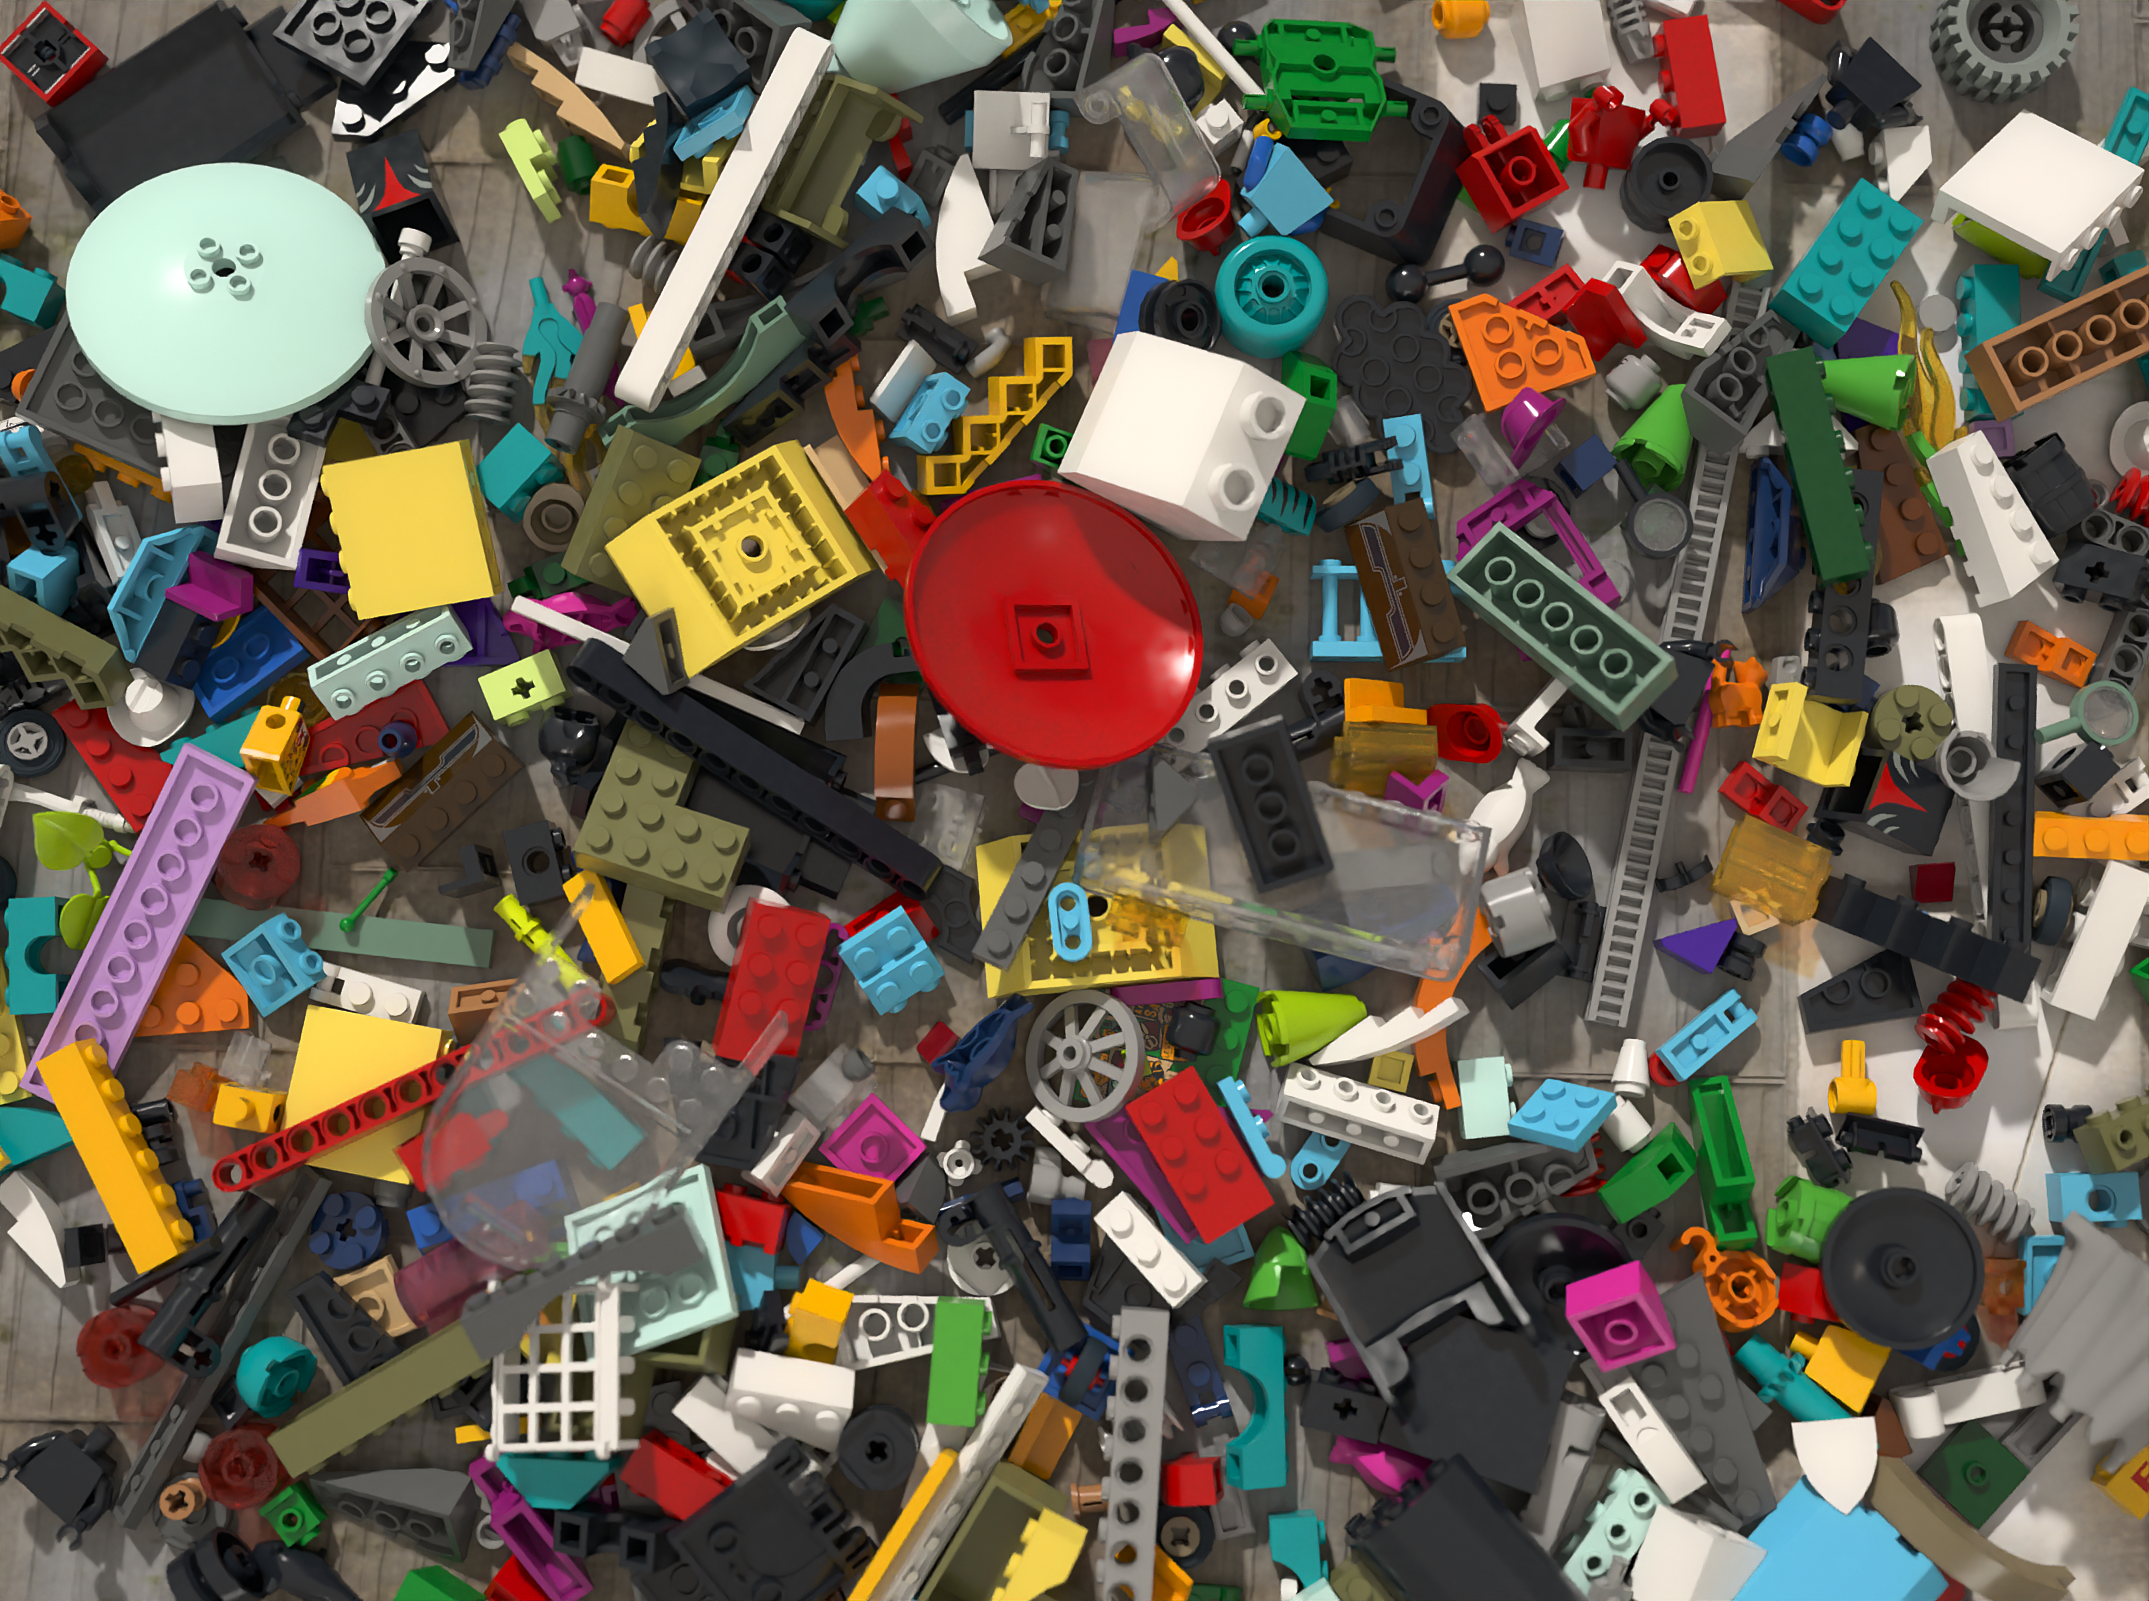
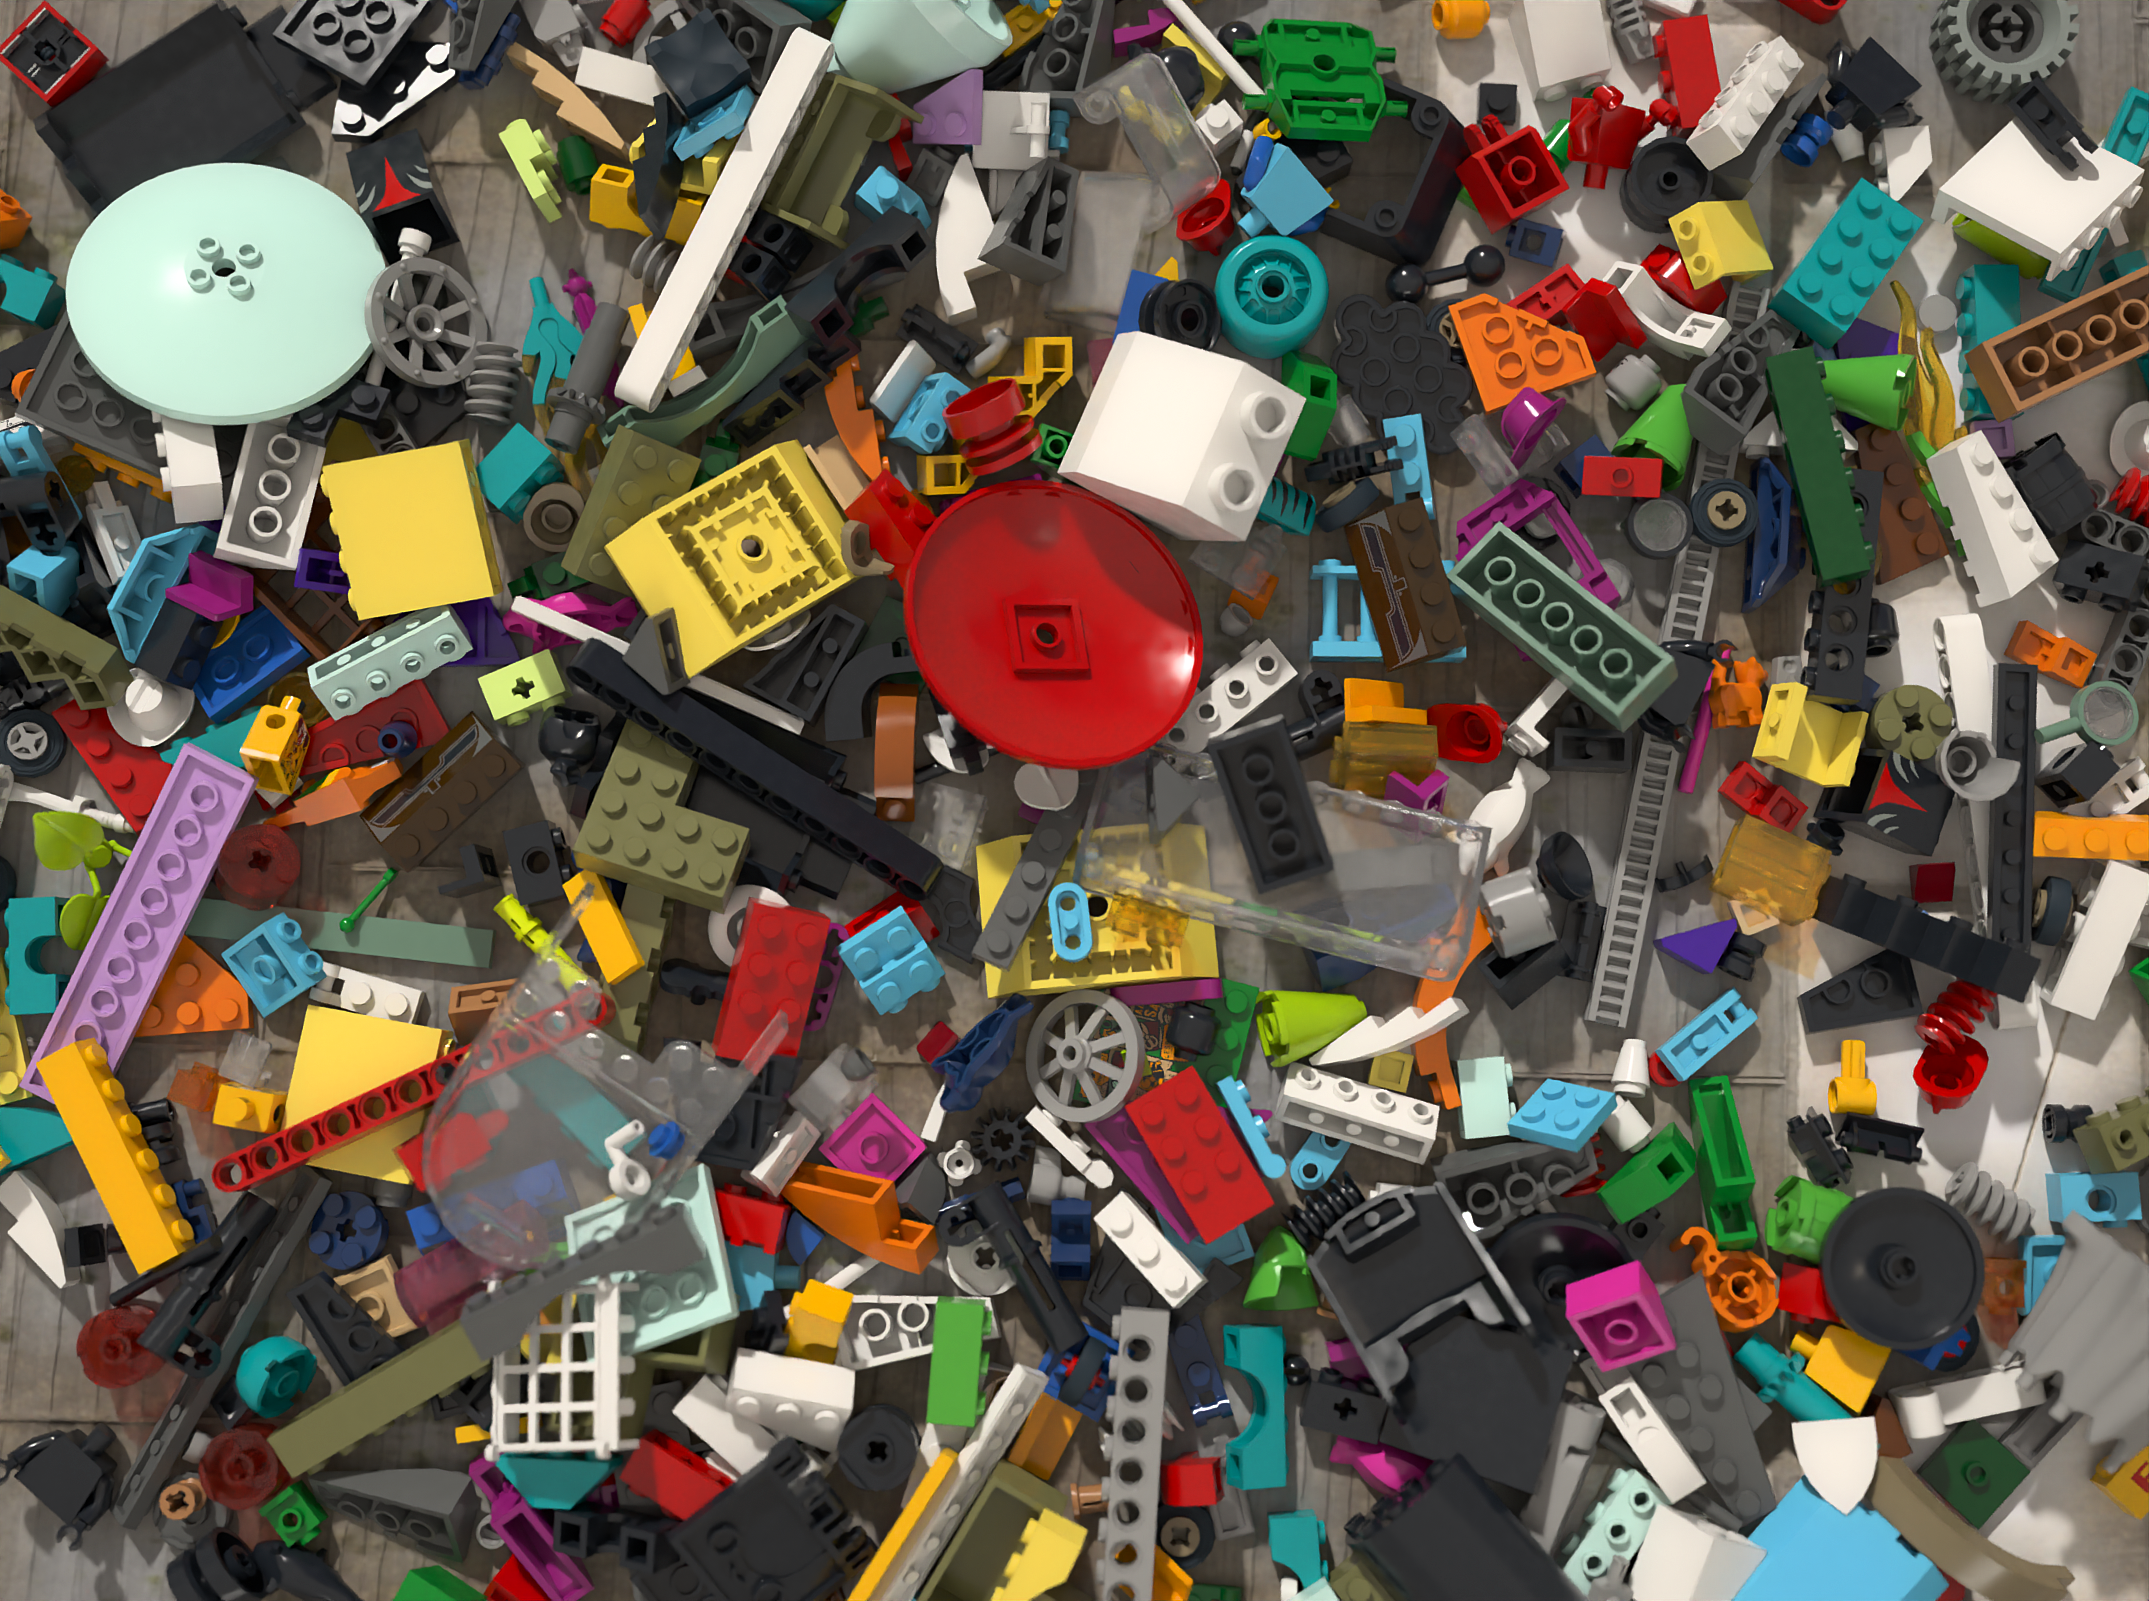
none -> white plate [604,1120,650,1201]
none -> blue plate [648,1121,685,1160]
none -> dark tan hair [840,520,895,576]
none -> lavender wing [913,69,983,145]
none -> red wheel [942,378,1043,476]
none -> red plate [1582,456,1664,498]
none -> white brick [1686,36,1804,171]
none -> black wheel [1688,478,1759,548]
none -> black hinge [2007,76,2099,172]

